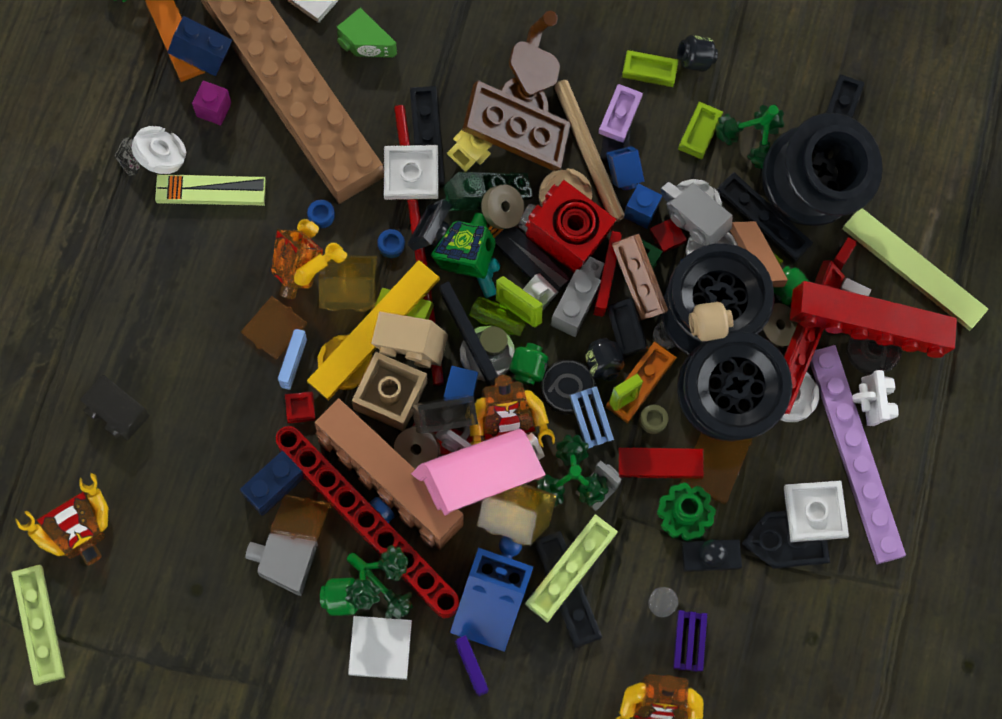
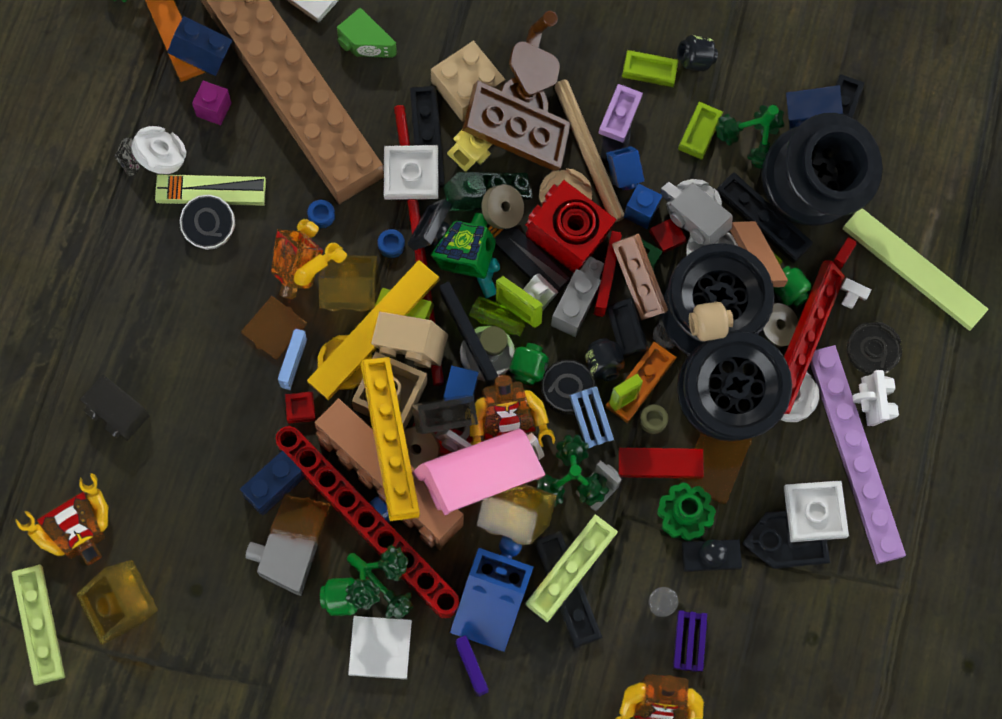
clear tile [518,204,536,232] -> none
red brick [790,281,957,358] -> none
none -> clear yellow slope [76,560,158,645]
none -> black tile [180,195,235,250]
none -> yellow tile [360,357,420,521]
none -> tan brick [431,41,505,122]
none -> dark blue brick [786,85,843,129]

